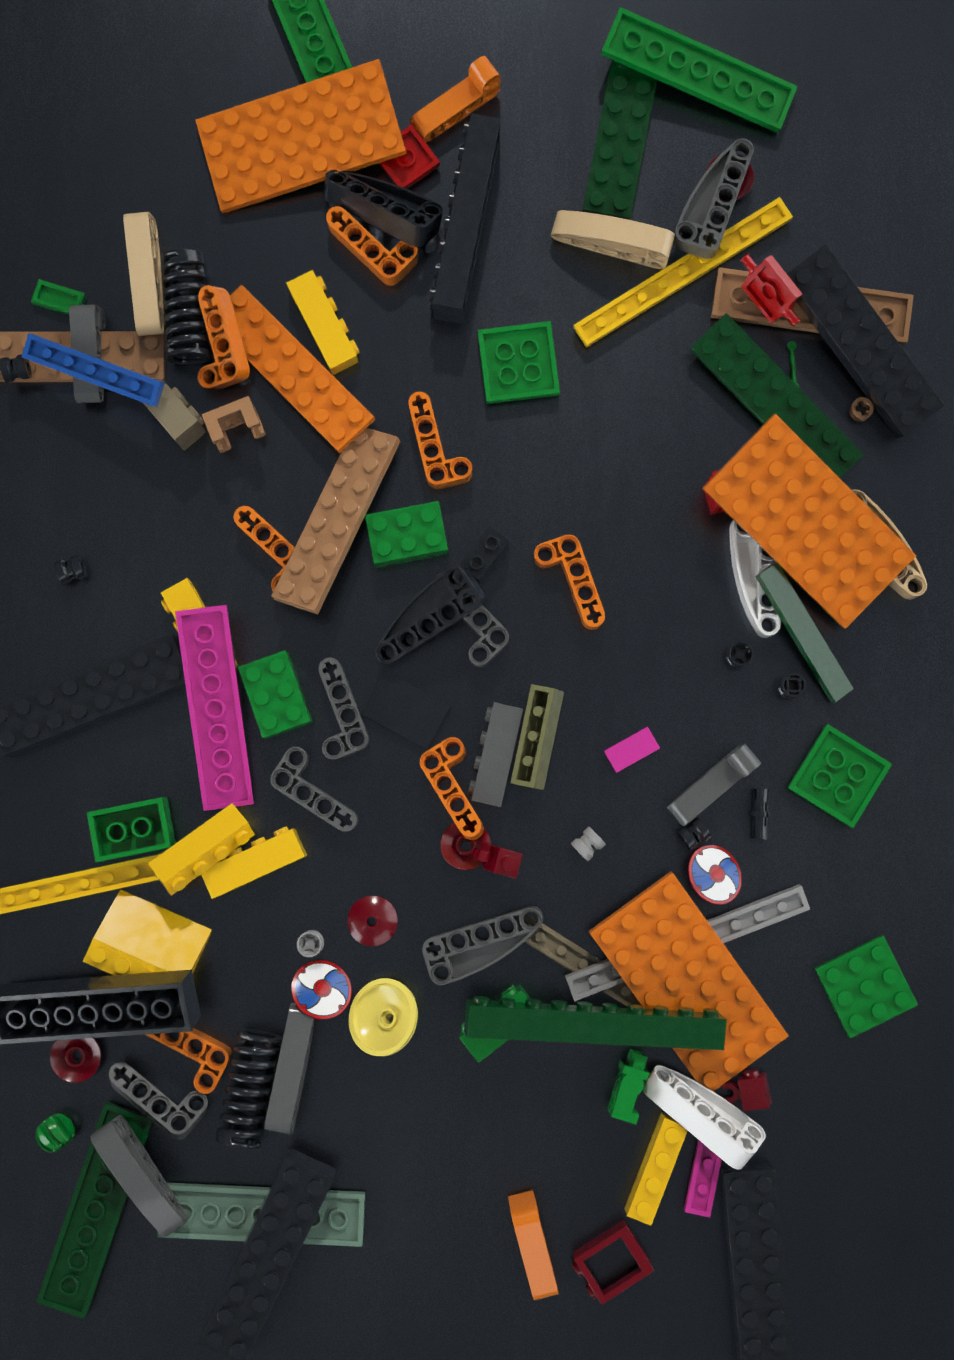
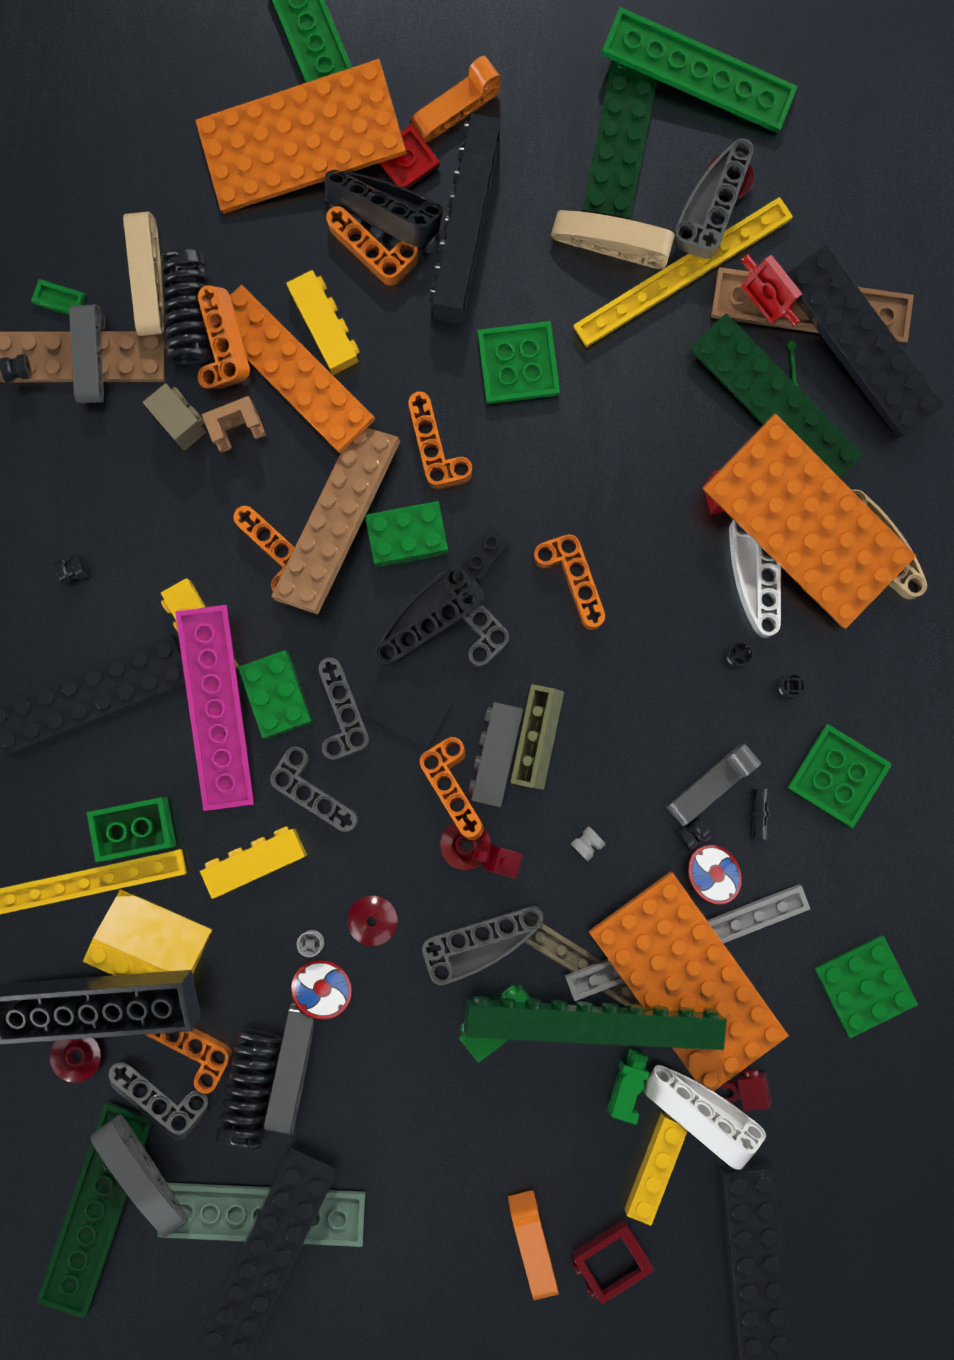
blue plate [22,333,165,407] -> none
green piece [35,1113,75,1153] -> none
yellow brick [148,803,255,896] -> none
light yellow dish [349,978,418,1057] -> none
dark pink tile [604,727,660,773] -> none
dark pink plate [684,1140,722,1218] -> none
tile [755,562,853,703] -> none
medium nougat bush [849,397,874,422] -> none

